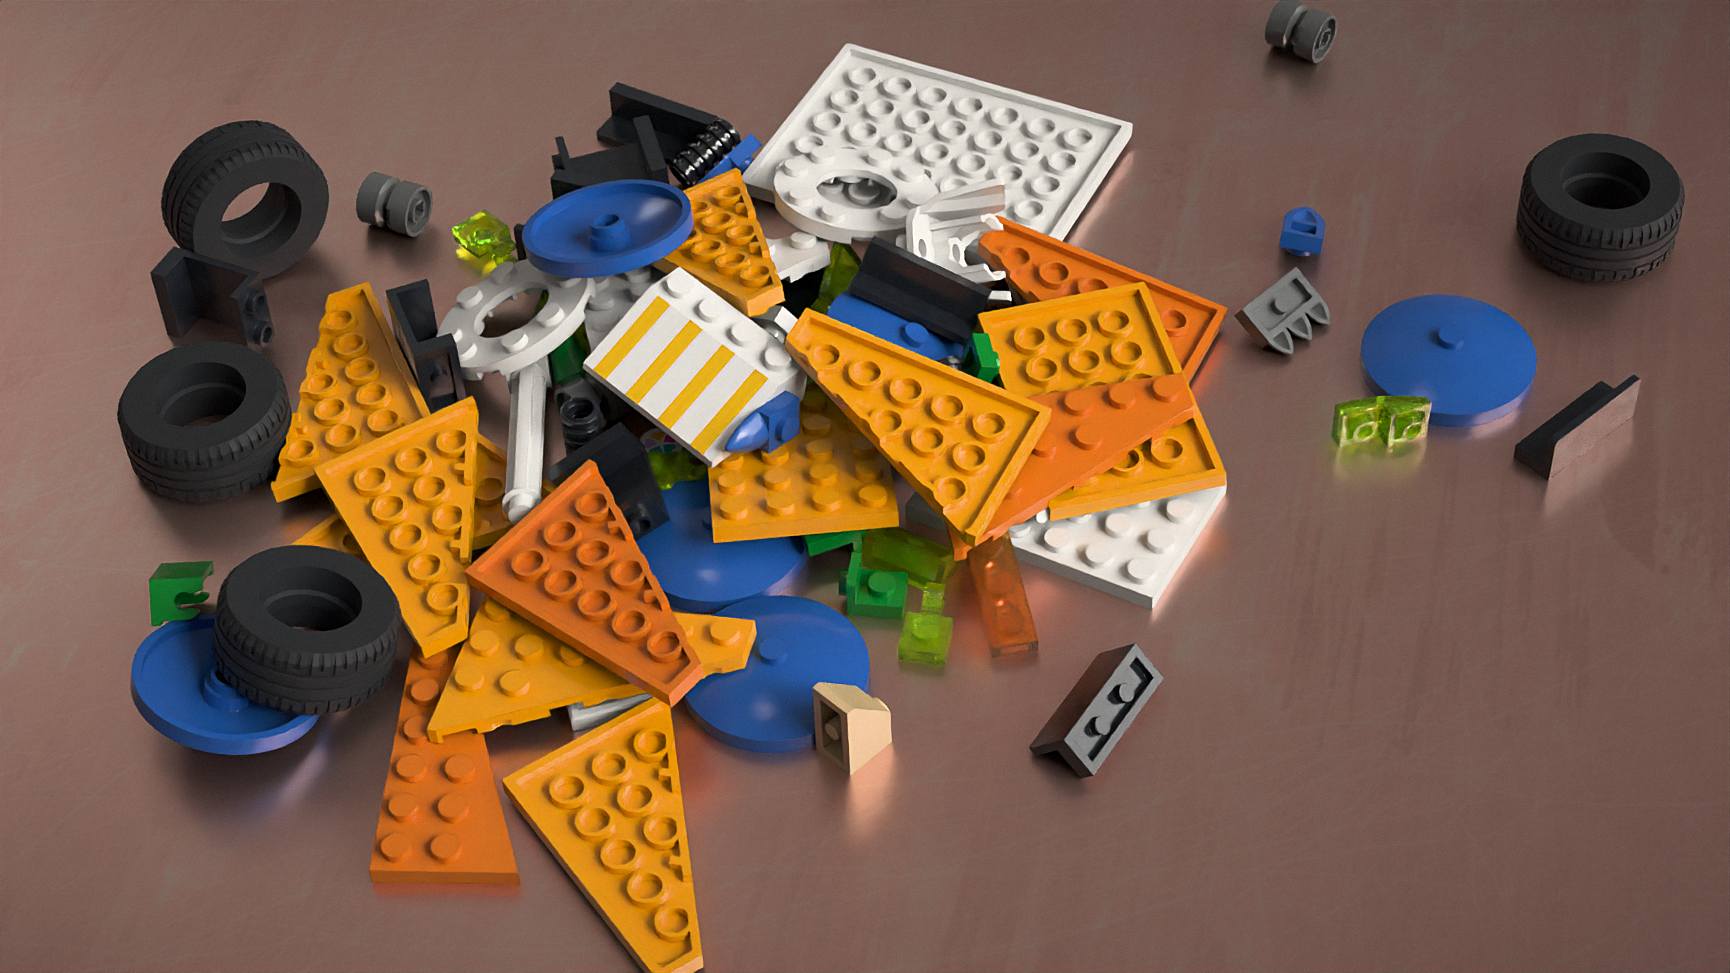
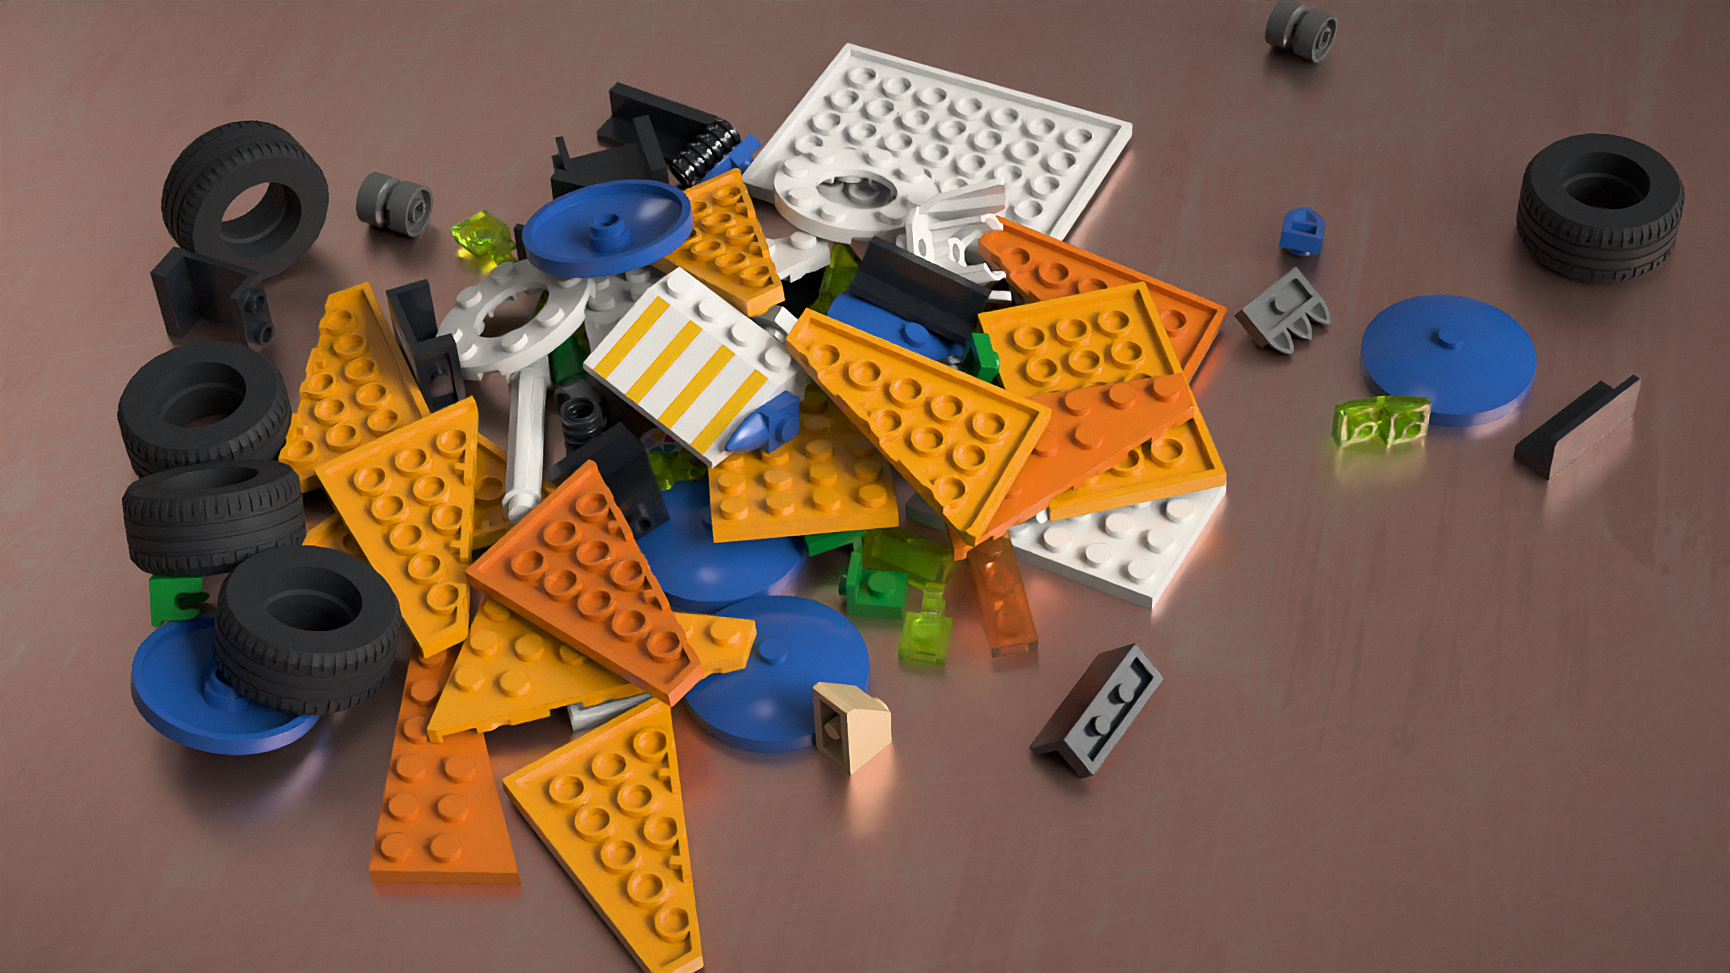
none -> black tyre [122,459,307,577]

